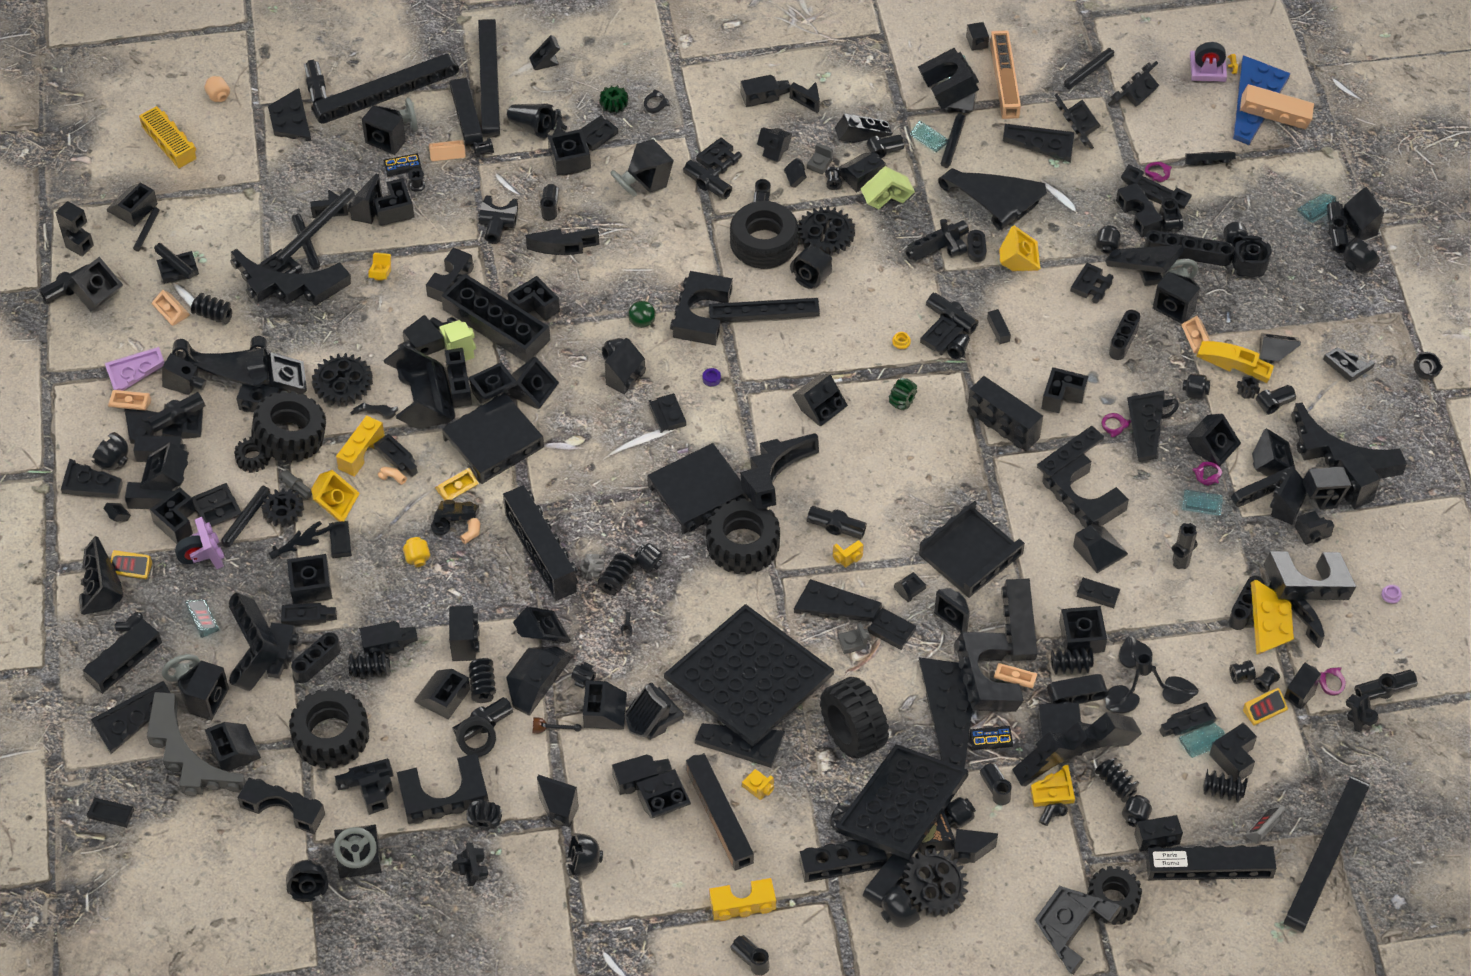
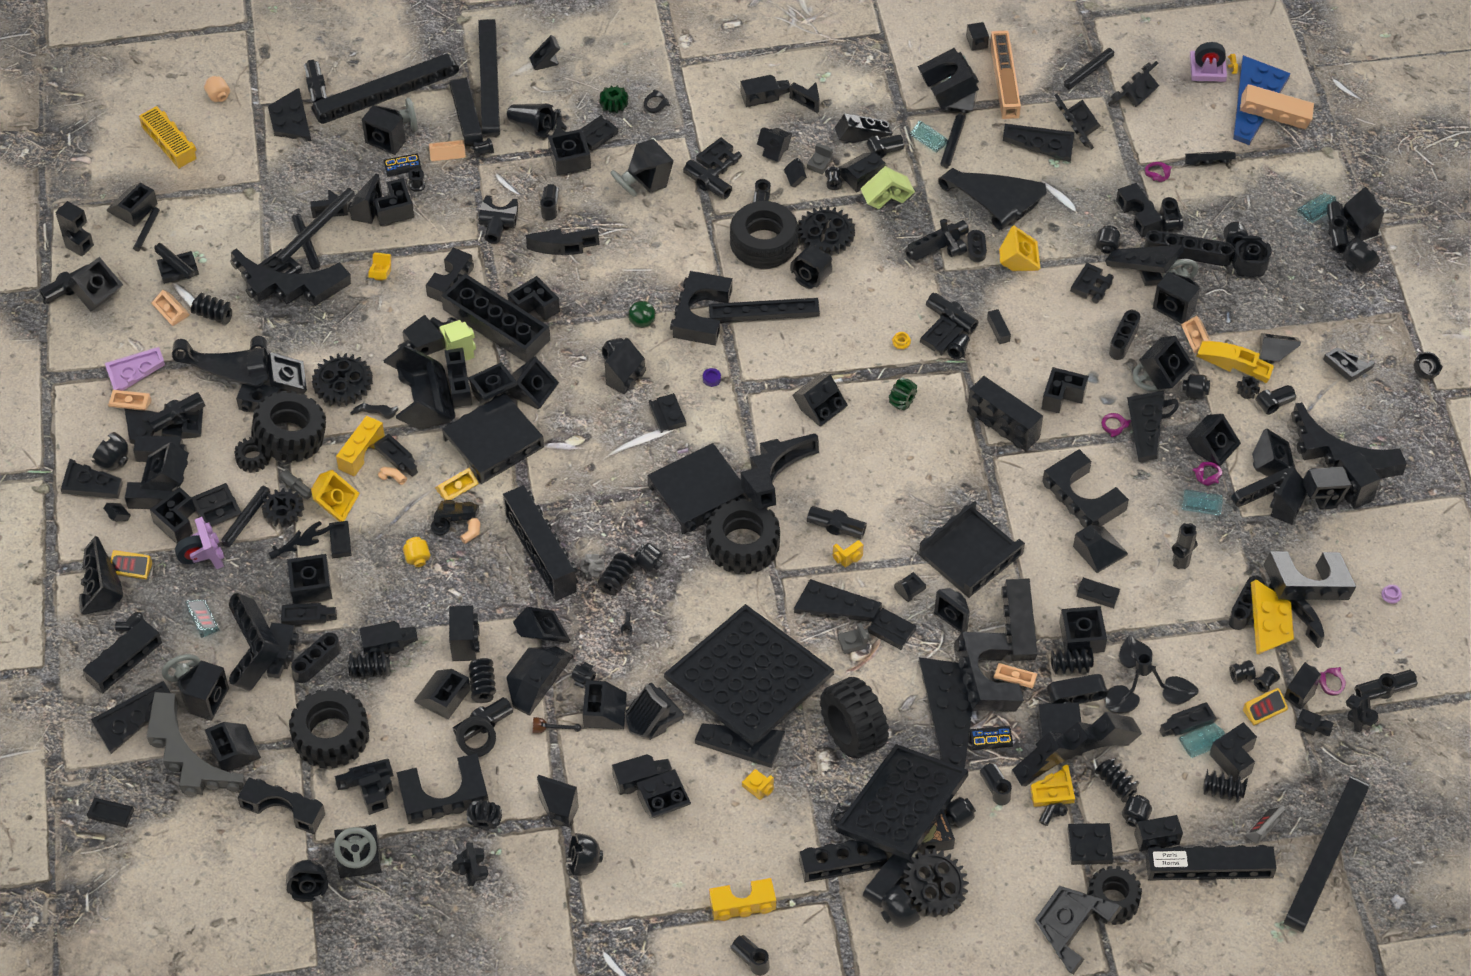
black torso [162,353,206,395] -> none
black brick [686,753,754,871] -> none
black slope [953,829,998,864] -> none
black bracket [1037,426,1104,478] -> none
black slope [1121,164,1192,209] -> none
black brick [1295,511,1335,545] -> none
none -> black plate [1067,823,1114,865]
none -> black piece [1133,336,1194,391]
none -> black plate [1295,709,1334,736]

